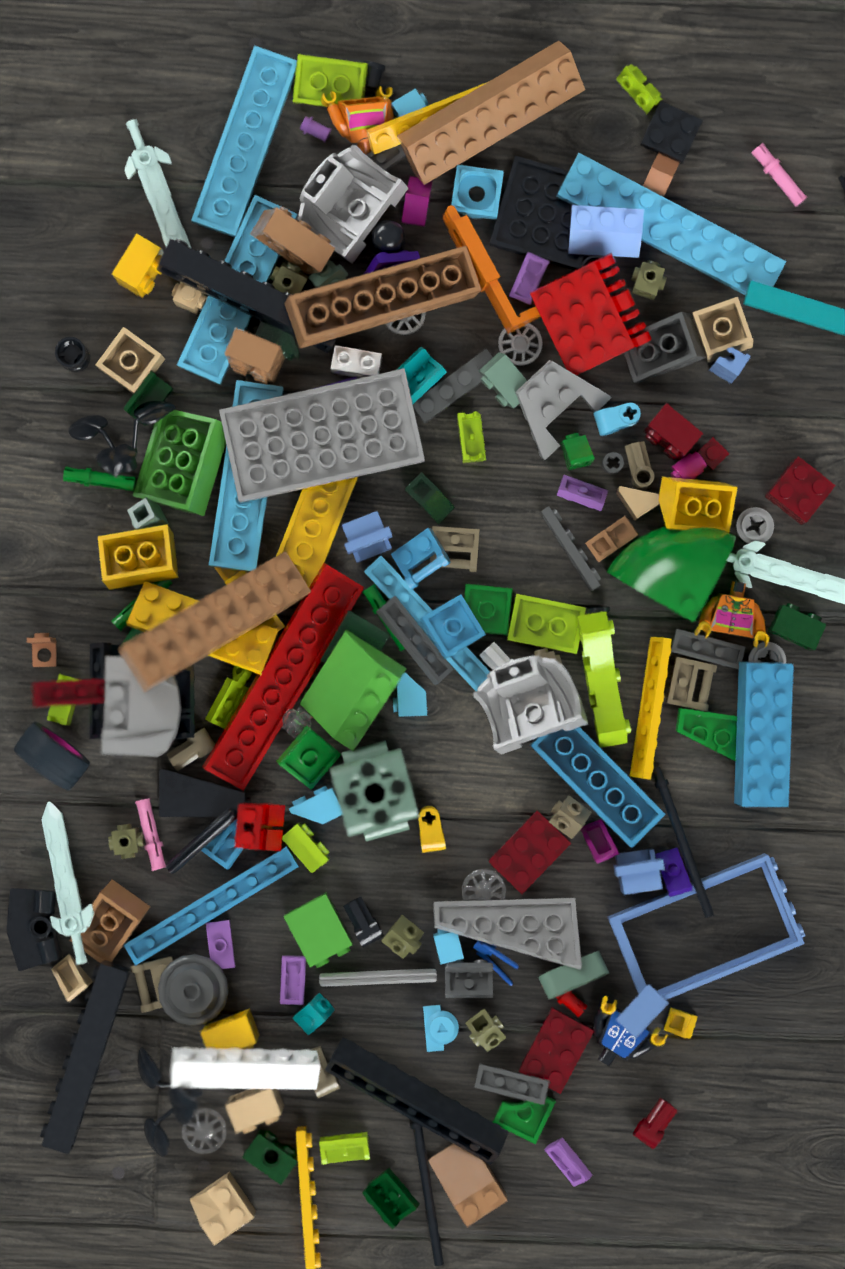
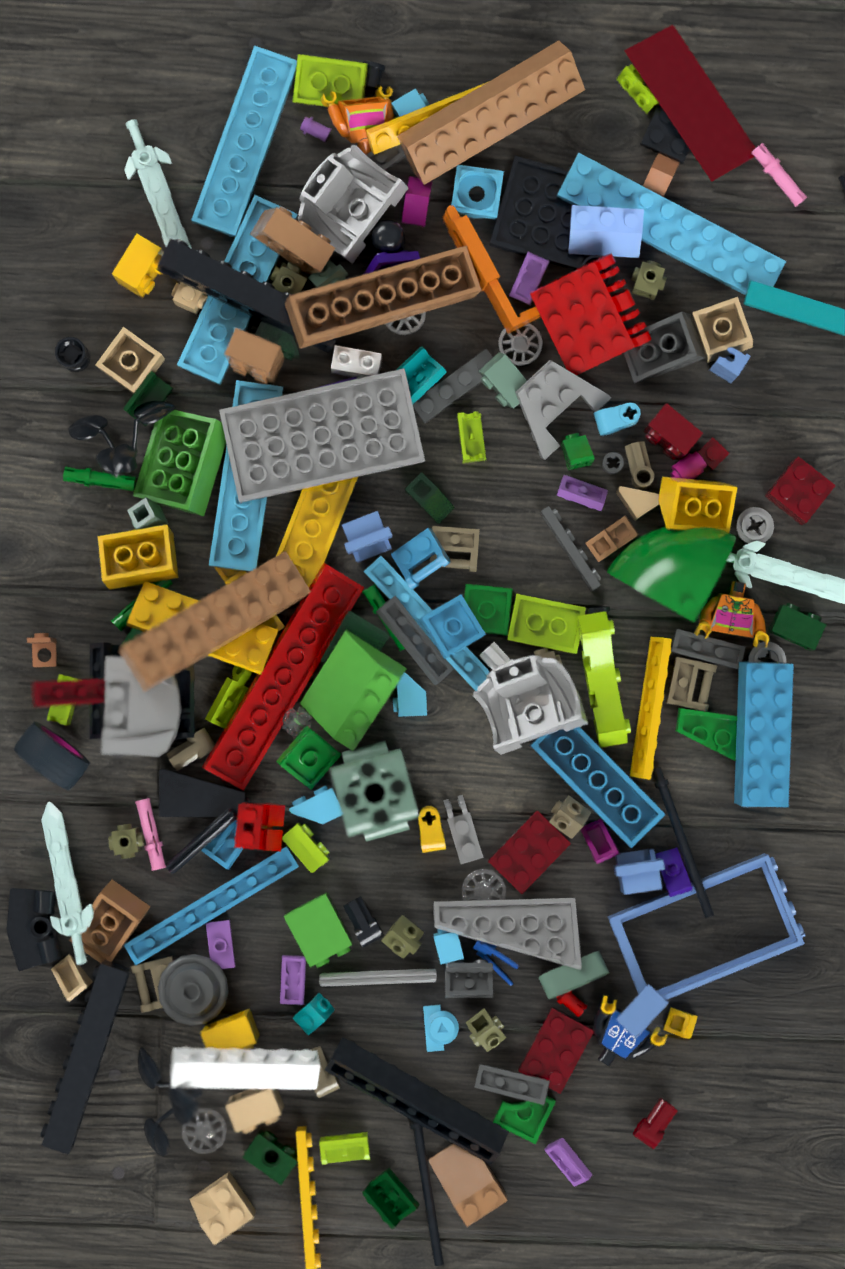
none -> light grey hinge [443,794,483,864]
none -> dark red sticker [624,25,756,181]

